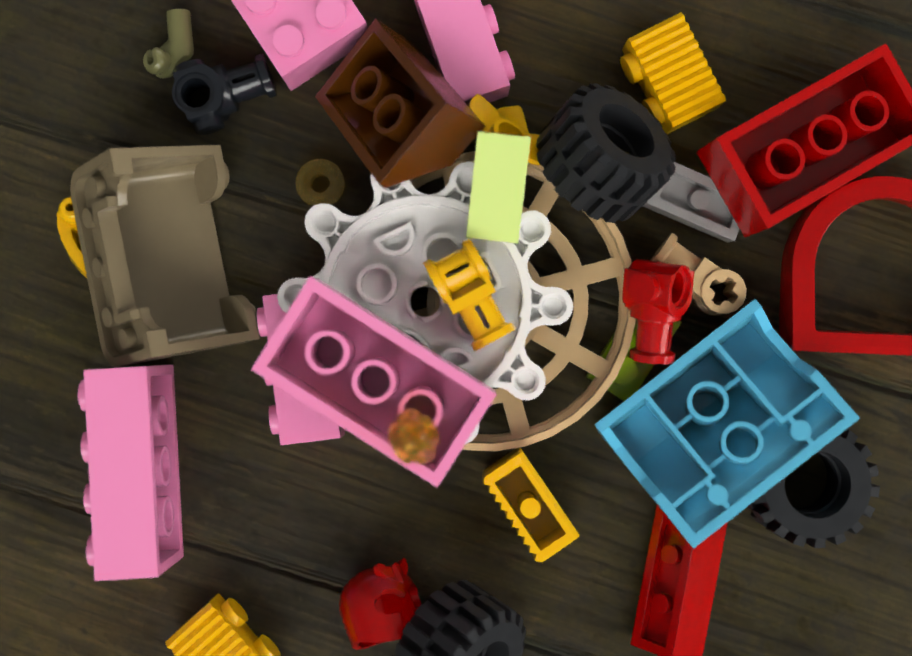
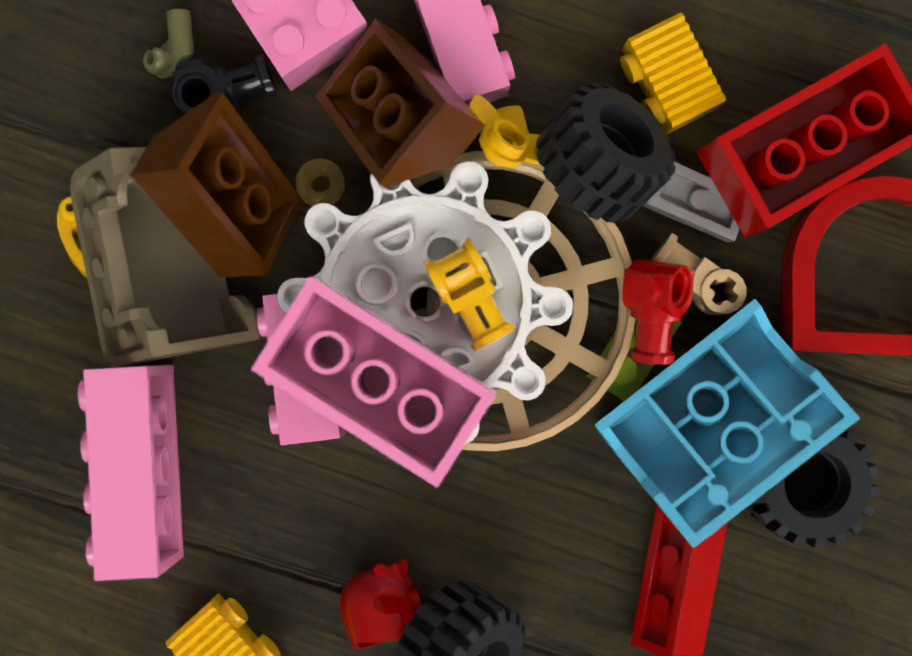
clear yellow plate [388,408,439,464] -> none
yellowish green tile [466,131,531,243] -> none
yellow brick [482,447,580,562] -> none
none -> reddish brown slope [130,93,303,277]

